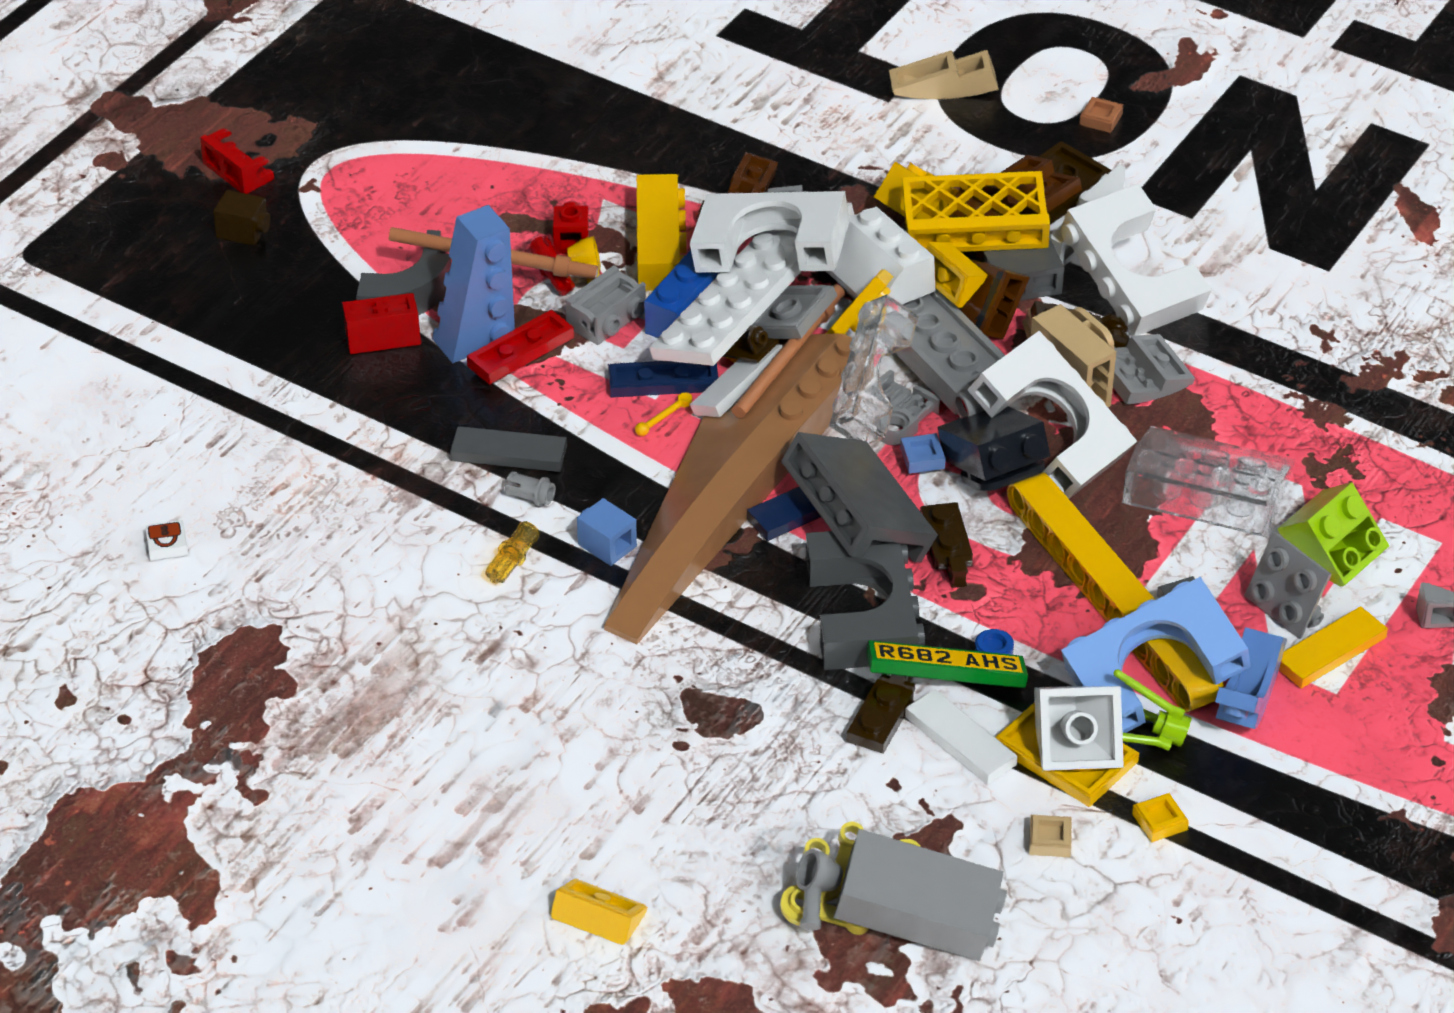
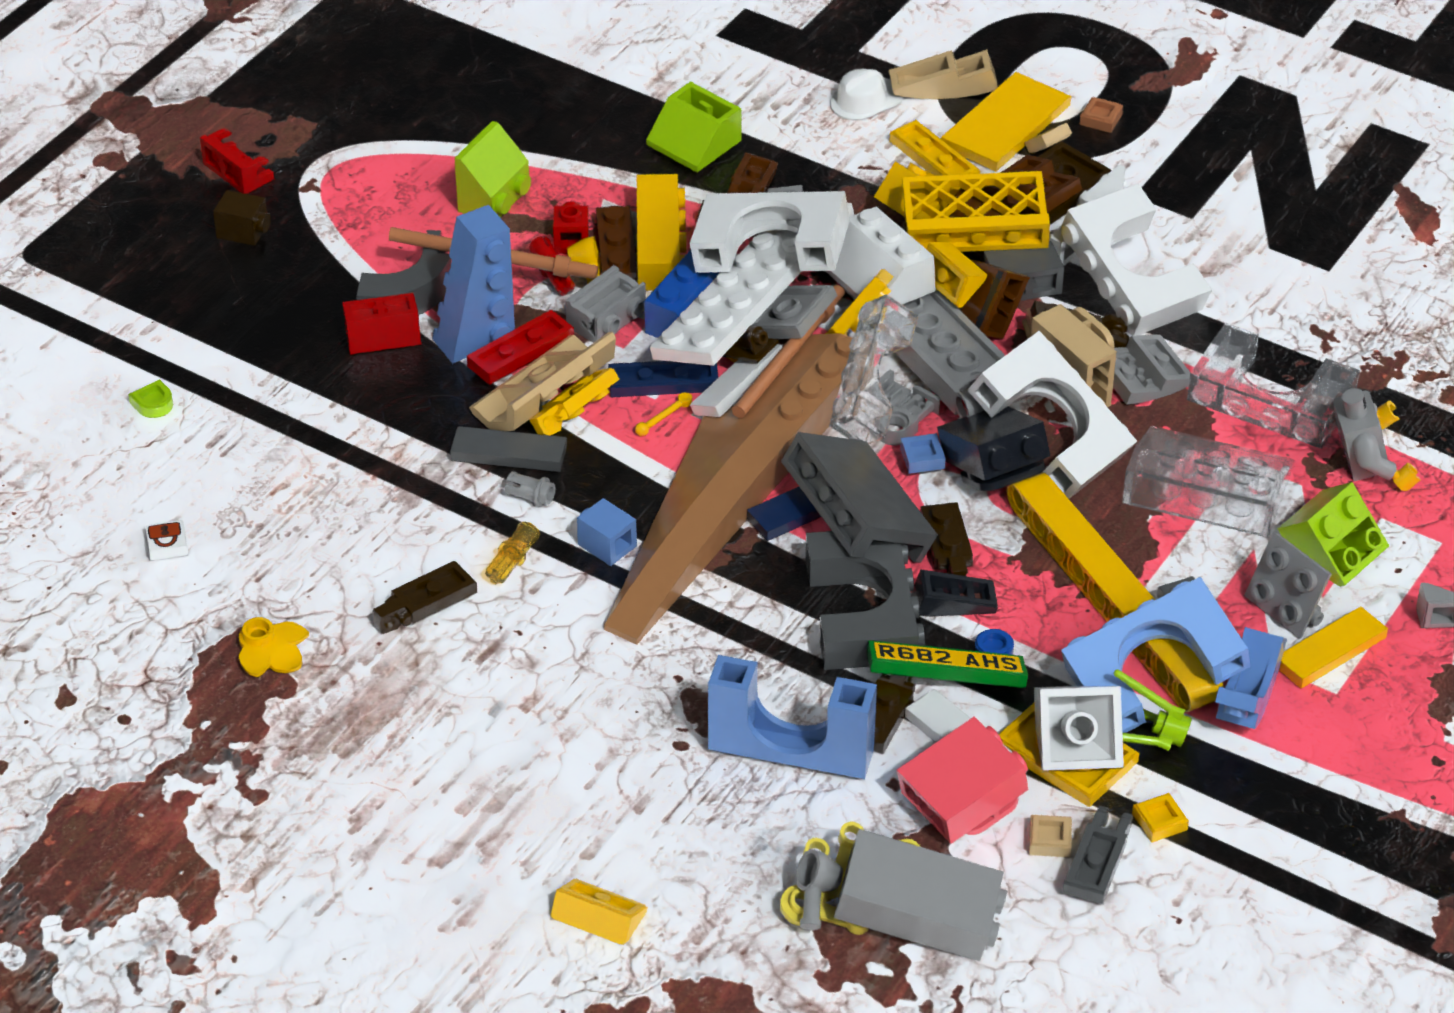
none -> lime tile [128,379,173,418]
none -> yellow plate [239,617,309,677]
none -> dark brown hinge [373,561,478,634]
none -> lime slope [455,121,531,217]
none -> tan piece [469,332,616,431]
none -> yellow hinge [529,368,620,436]
none -> reddish brown plate [596,206,638,283]
none -> lime slope [646,81,742,172]
none -> medium blue arch [708,655,877,779]
none -> white piece [830,69,904,120]
none -> yellow tile [889,120,980,190]
none -> coral brick [897,716,1028,844]
none -> black slope [912,570,998,616]
none -> yellow tile [941,72,1071,172]
none -> tan tile [1024,123,1072,154]
none -> dark grey hinge [1063,805,1133,904]
none -> clear arch [1187,323,1360,449]
none -> light grey torso [1333,388,1421,491]

